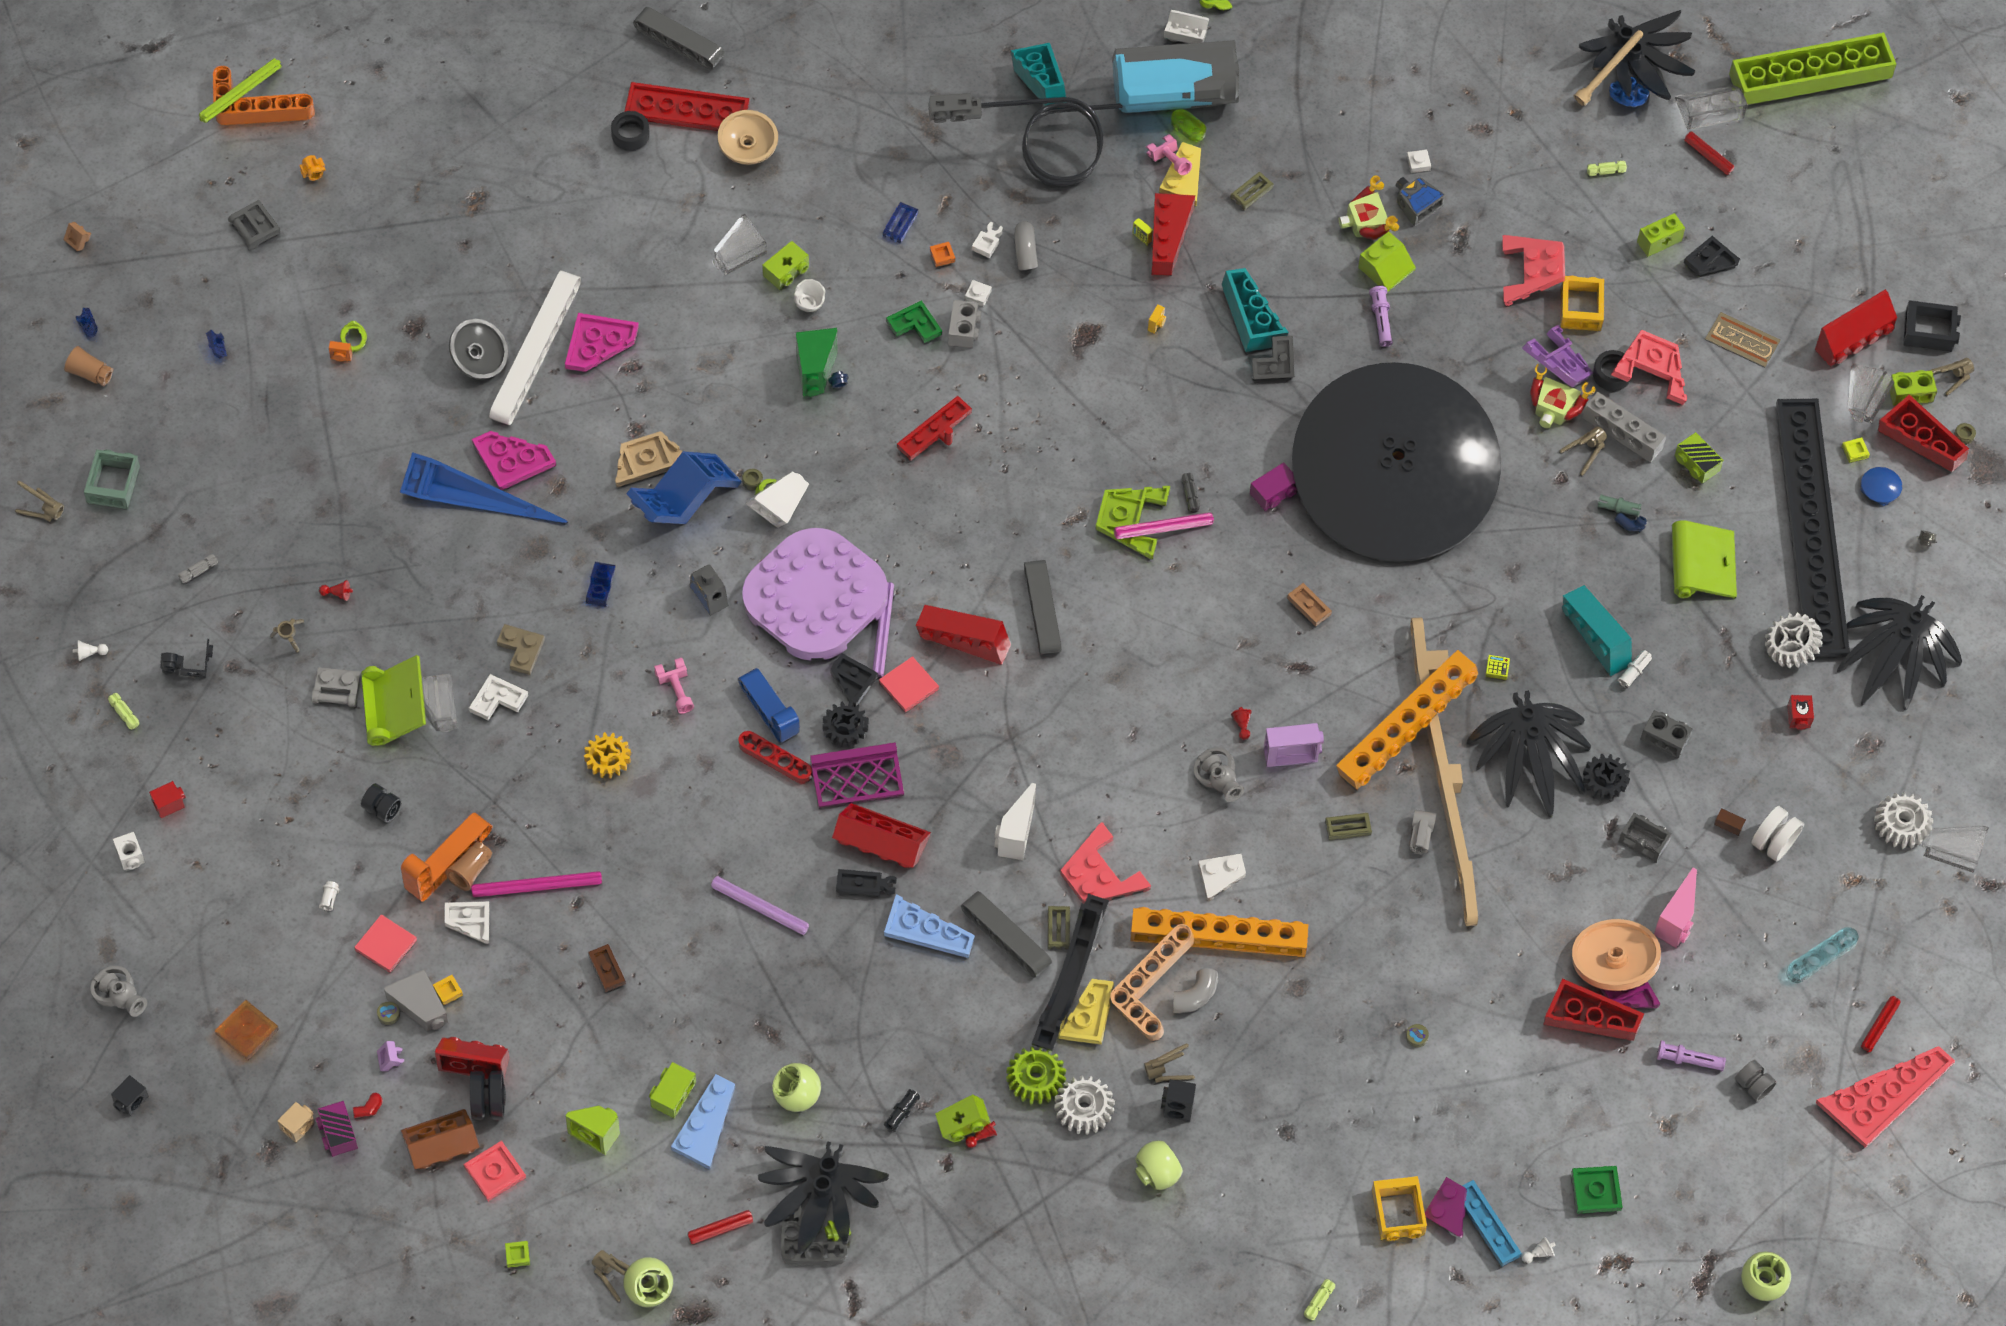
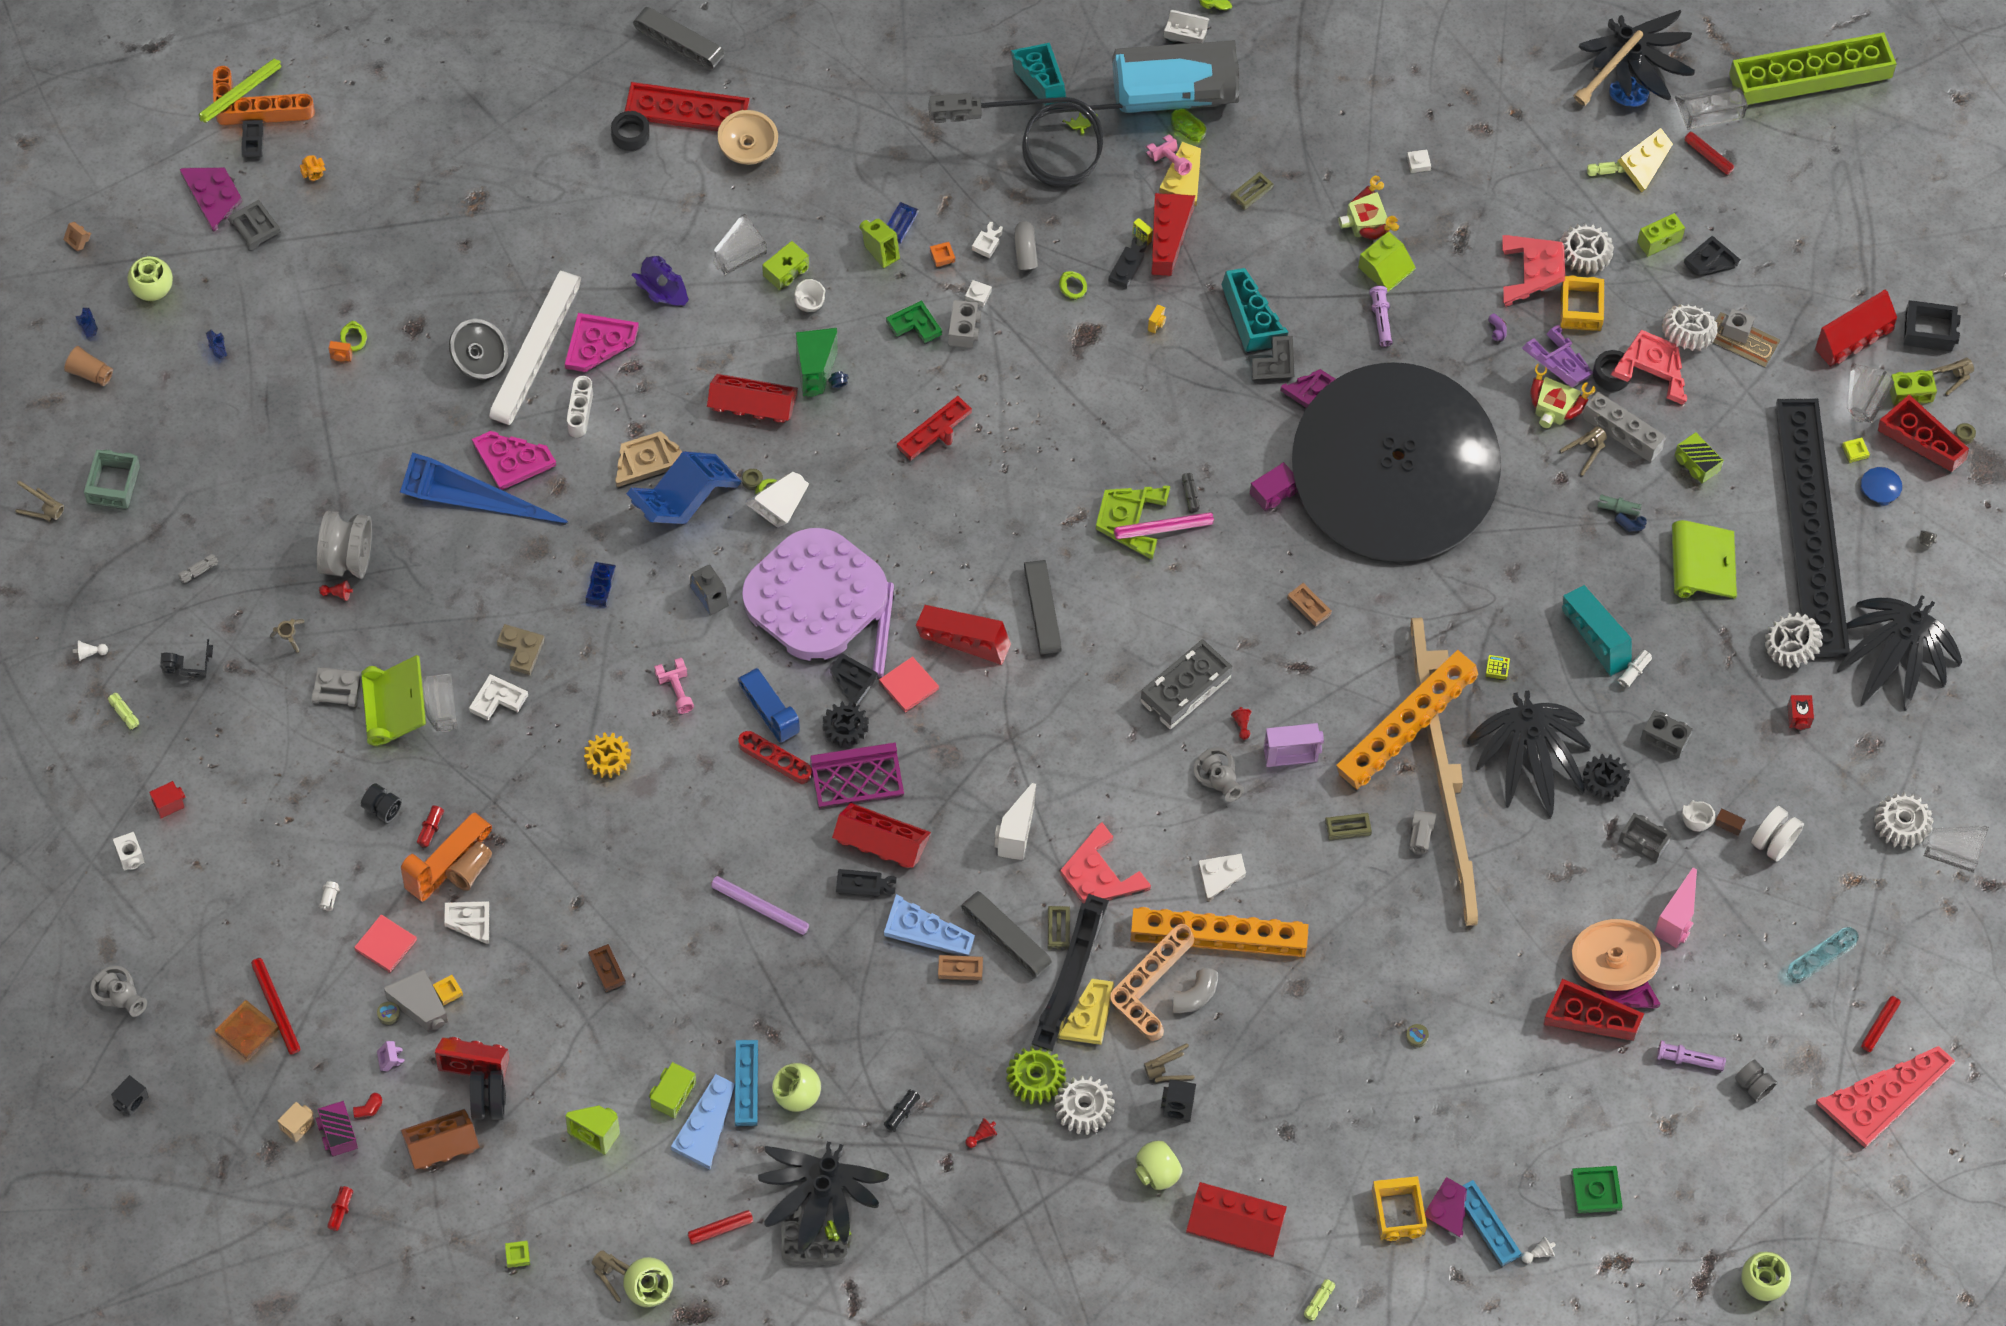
coral tile [463,1140,526,1202] -> none
dark pink axle [471,871,602,897] -> none
lime brick [935,1094,991,1142] -> none
torso [1395,177,1445,226] -> none
none -> yellowish green wheel [127,256,173,301]
none -> magenta wing [180,167,242,231]
none -> black slope [242,120,264,157]
none -> red axle [251,958,301,1055]
none -> light grey piece [317,511,372,579]
none -> red axle [327,1186,354,1231]
none -> red axle [417,805,444,847]
none -> white beam [567,376,593,438]
none -> dark purple piece [632,256,689,306]
none -> red slope [707,374,798,422]
none -> dark azure plate [735,1040,758,1126]
none -> lime torso [859,219,900,269]
none -> medium nougat plate [938,955,983,981]
none -> lime piece [1059,271,1087,299]
none -> lime piece [1062,113,1098,135]
none -> black plate [1108,237,1147,289]
none -> dark grey piece [1140,639,1233,730]
none -> red slope [1186,1182,1287,1257]
none -> magenta wing [1280,369,1335,408]
none -> medium lavender arm [1488,313,1507,341]
none -> white gear [1560,223,1614,275]
none -> light yellow wing [1617,128,1673,193]
none -> white gear [1662,304,1718,351]
none -> white hair [1682,800,1715,832]
none -> light grey brick [1721,309,1755,344]

